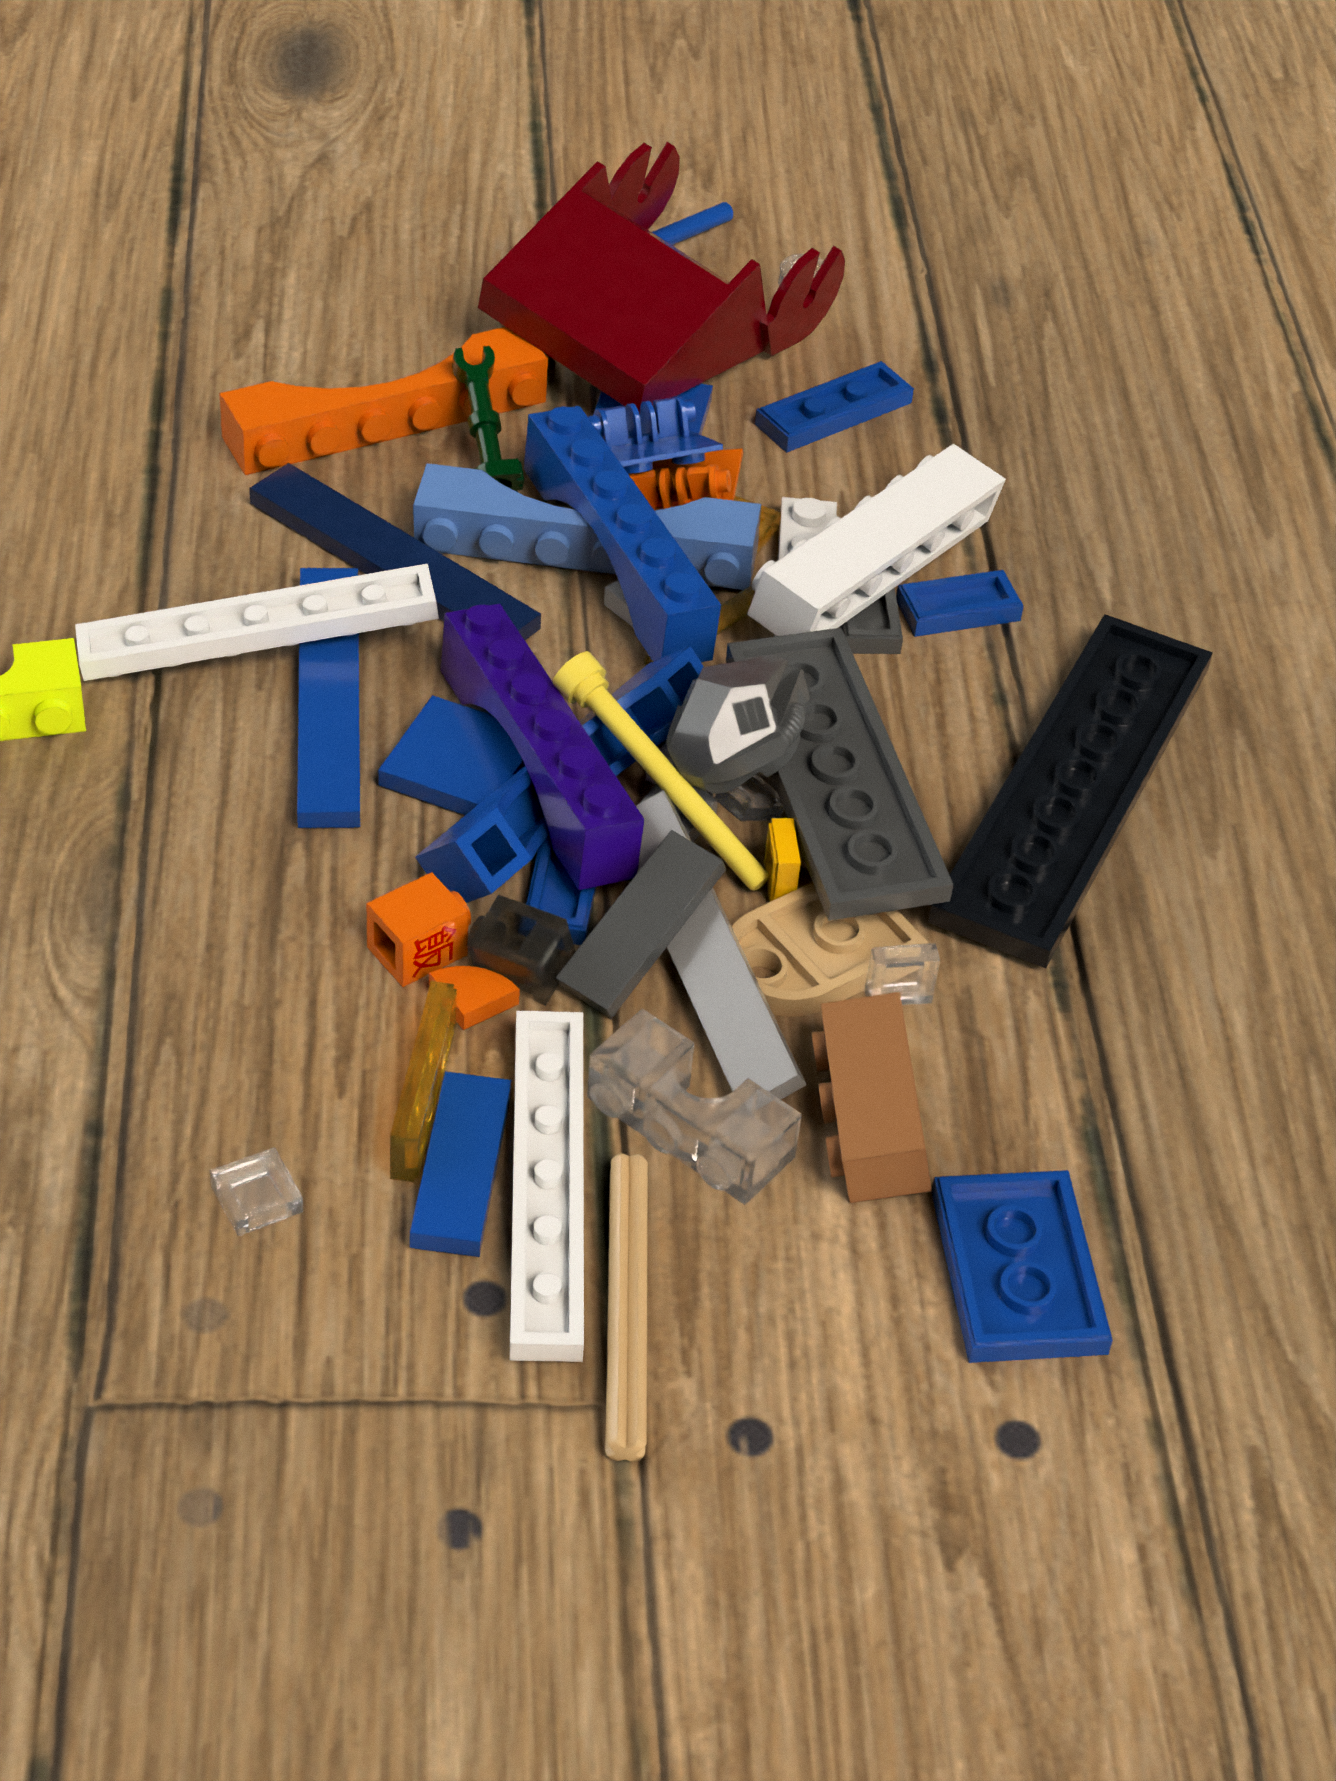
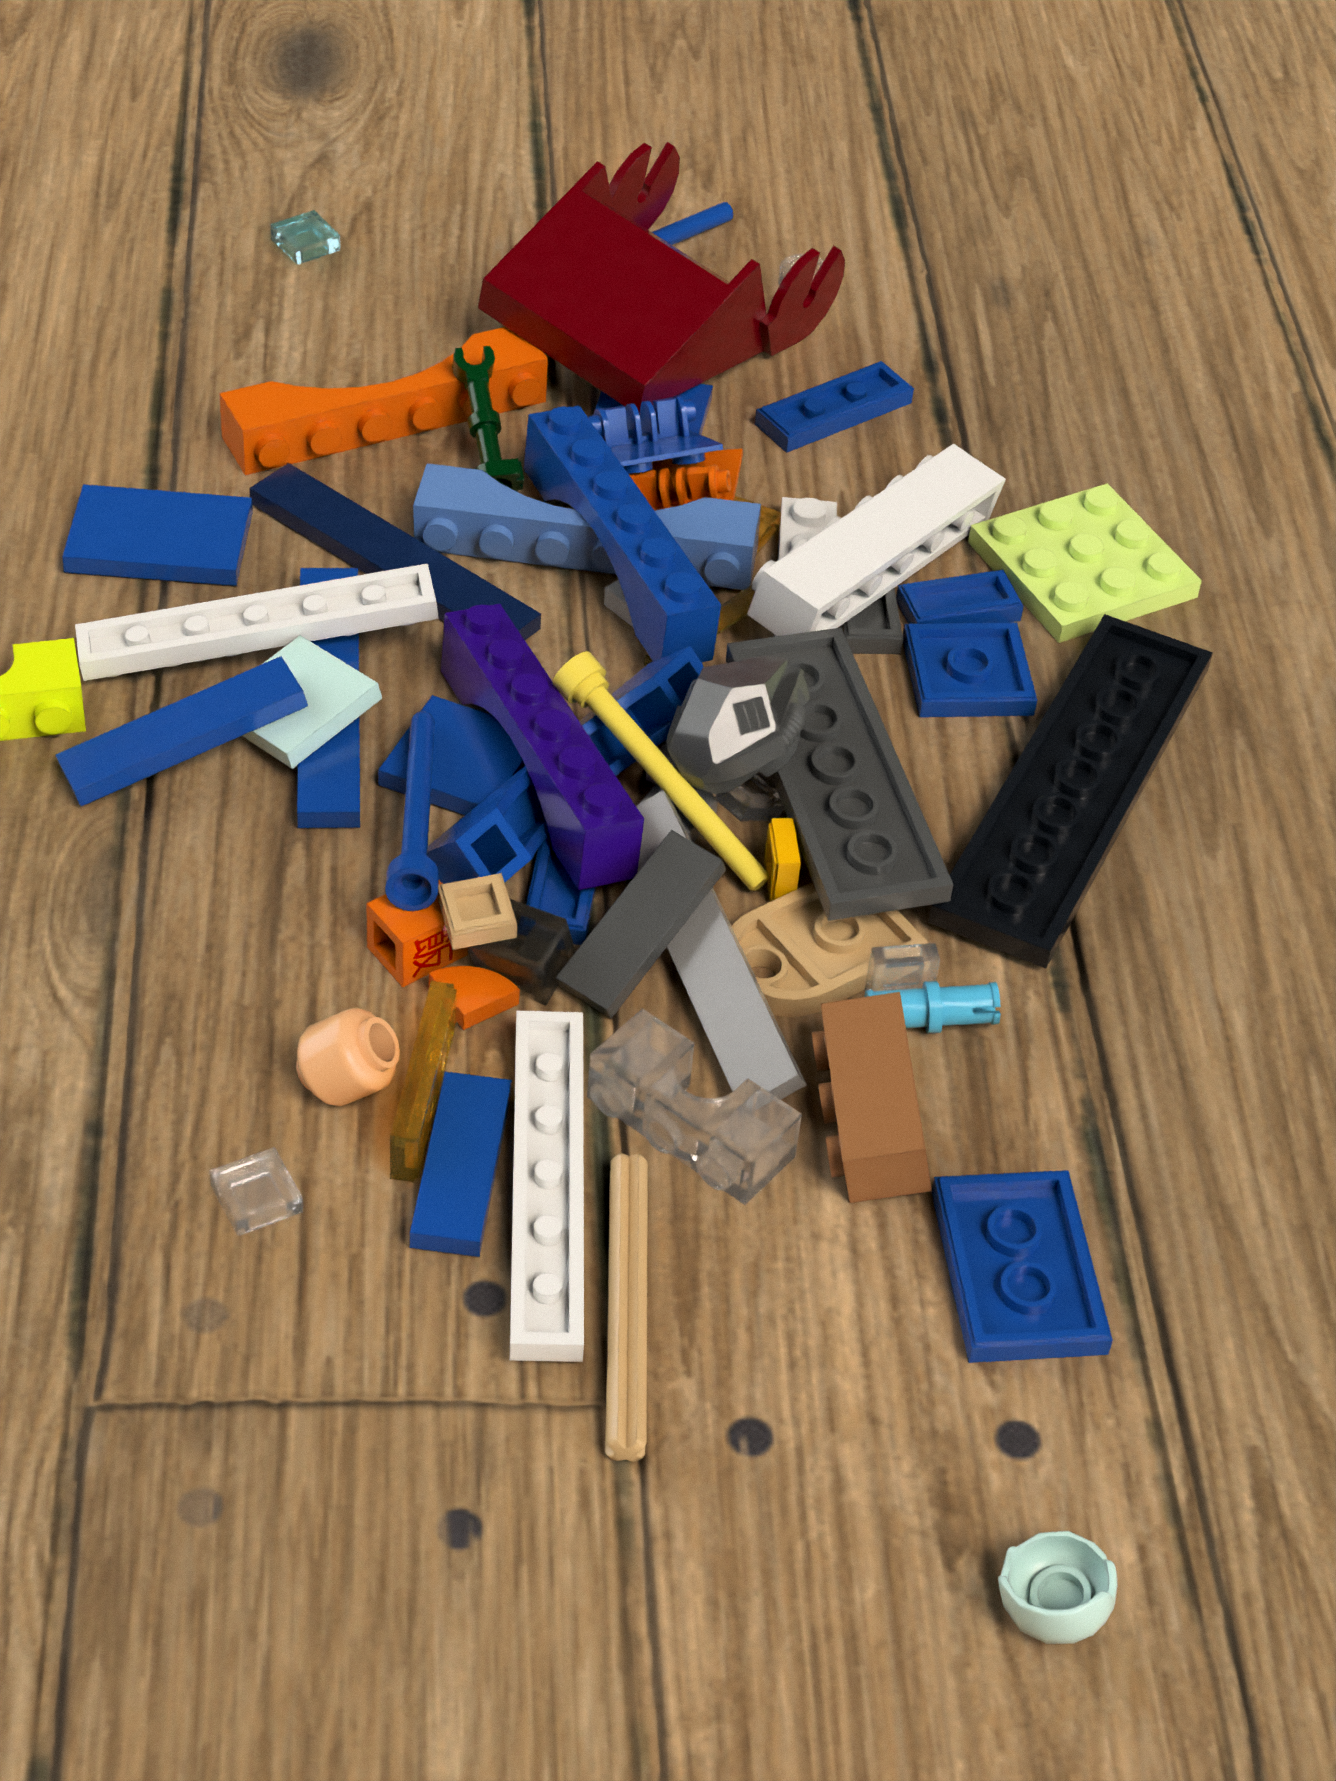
none -> blue tile [55,656,308,806]
none -> blue tile [62,484,253,586]
none -> light aqua tile [242,635,382,769]
none -> clear light blue tile [270,210,340,265]
none -> light nougat head [296,1007,400,1106]
none -> blue piece [385,711,439,911]
none -> tan tile [438,873,517,950]
none -> medium azure pin [864,981,1001,1034]
none -> blue tile [903,622,1038,717]
none -> yellowish green plate [968,483,1202,643]
none -> light aqua hair [998,1531,1118,1644]

